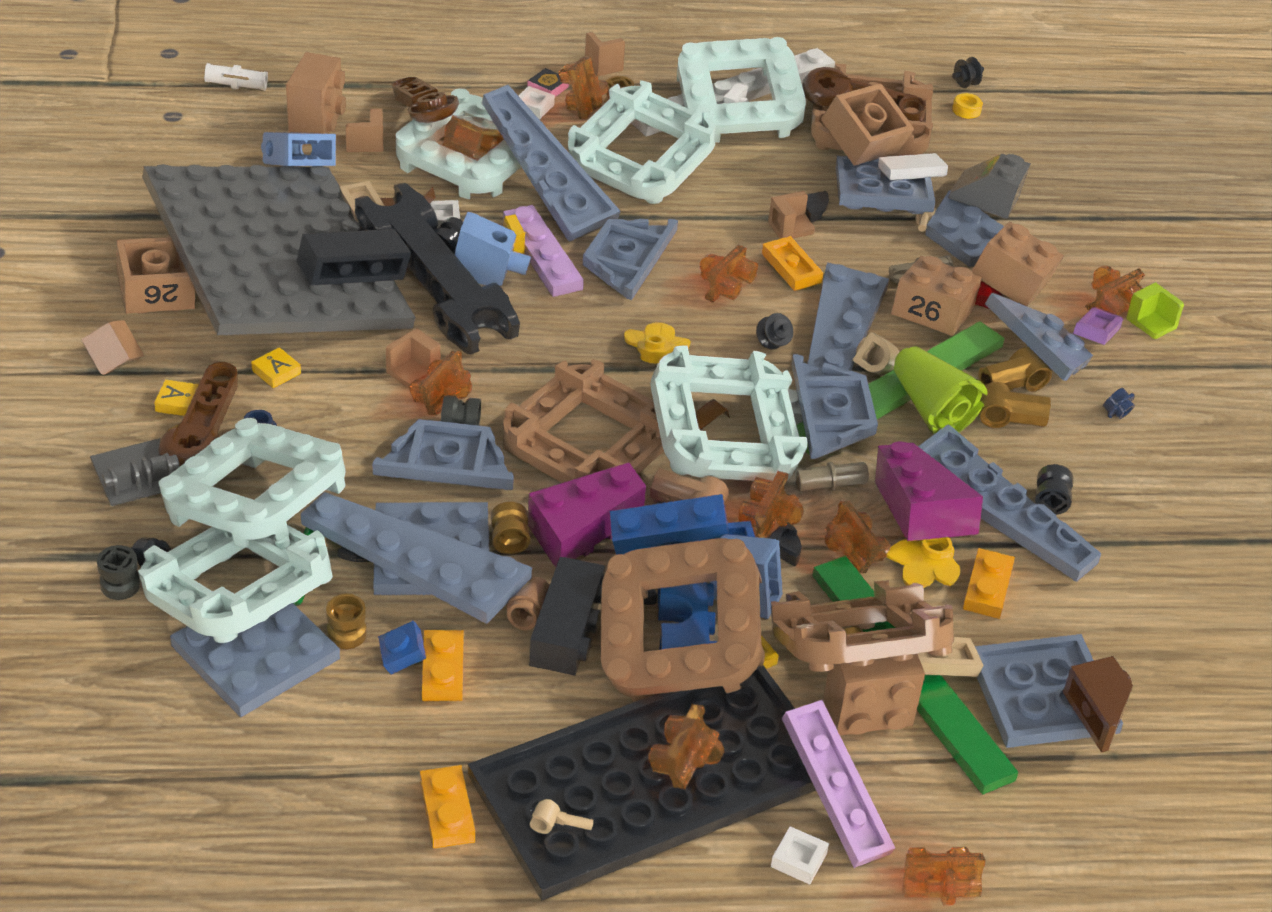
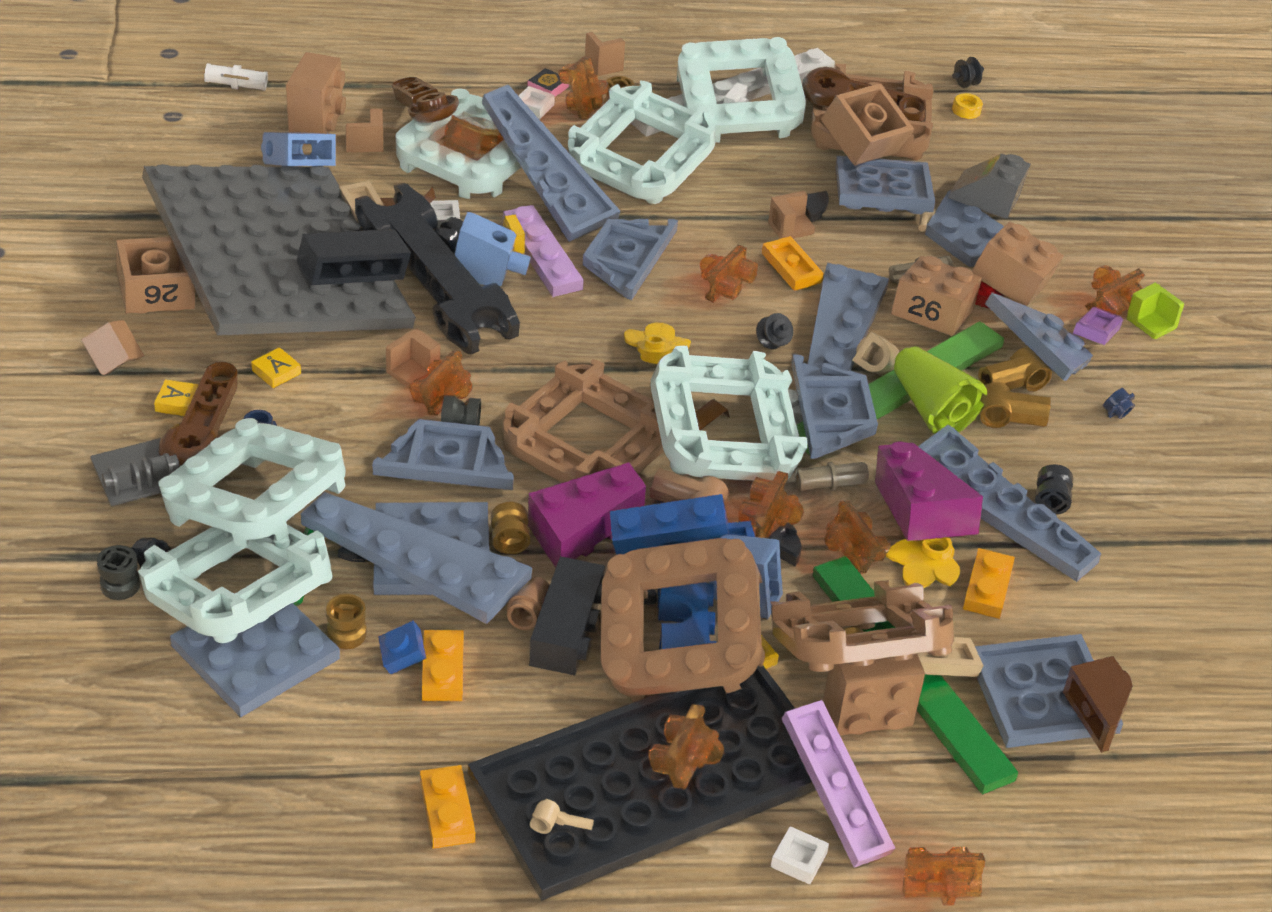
white tile [878,153,948,180] -> none

